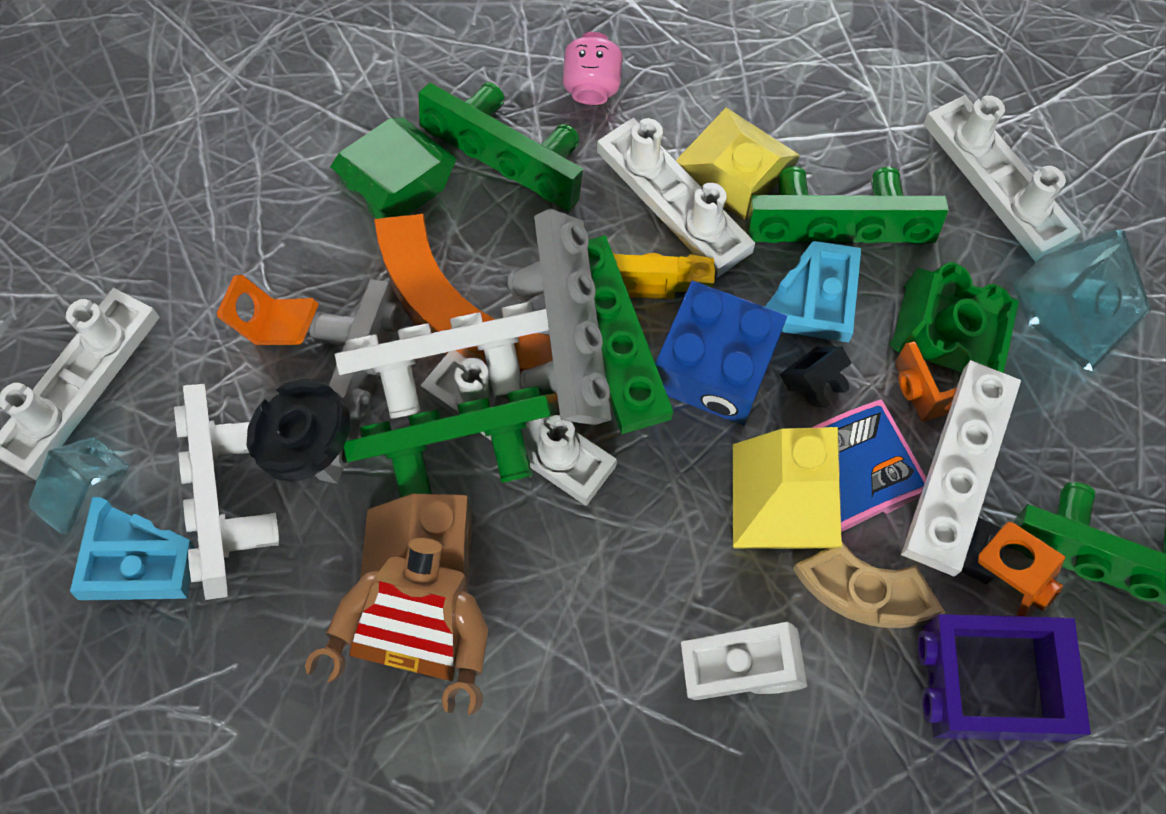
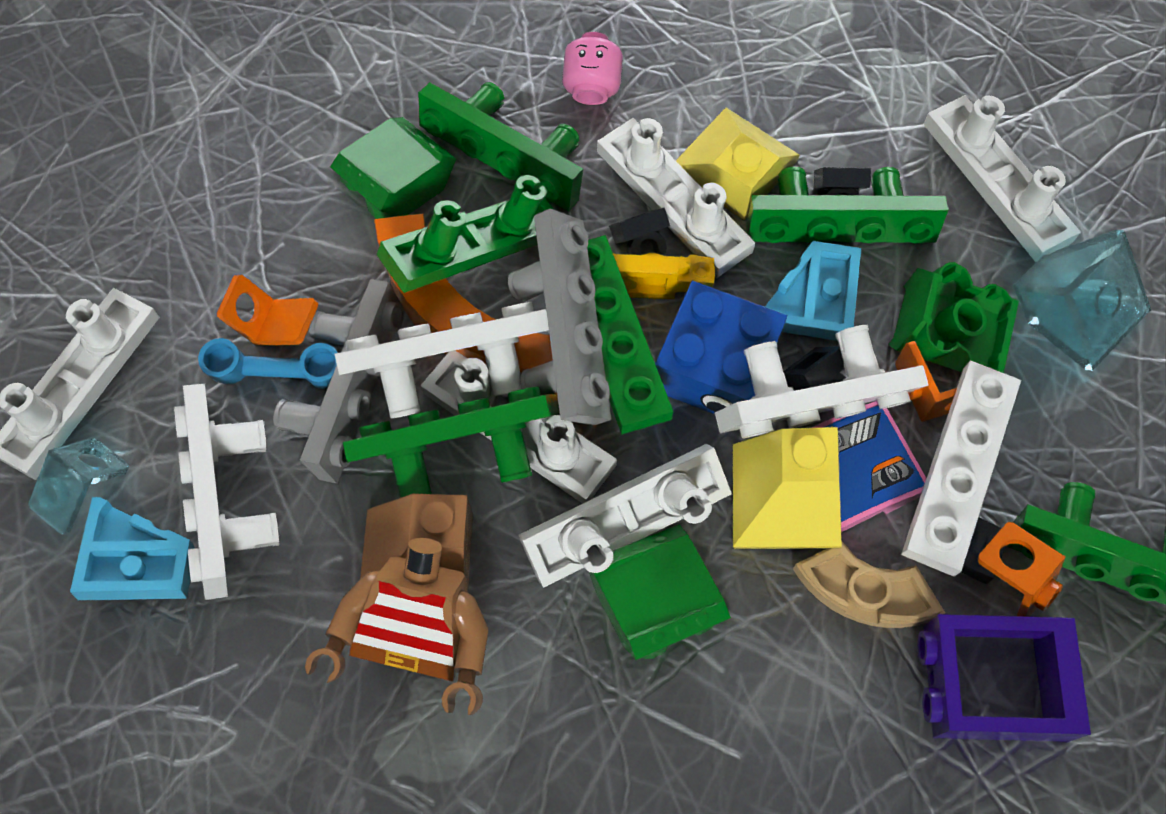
black tile [246,378,350,482] -> none
white plate [681,622,807,700] -> none
none -> dark azure bar [198,338,338,389]
none -> green plate [376,175,554,293]
none -> white plate [518,444,732,588]
none -> green slope [589,525,731,660]
none -> black tile [609,207,670,255]
none -> white plate [715,325,929,438]
none -> black tile [814,167,871,195]

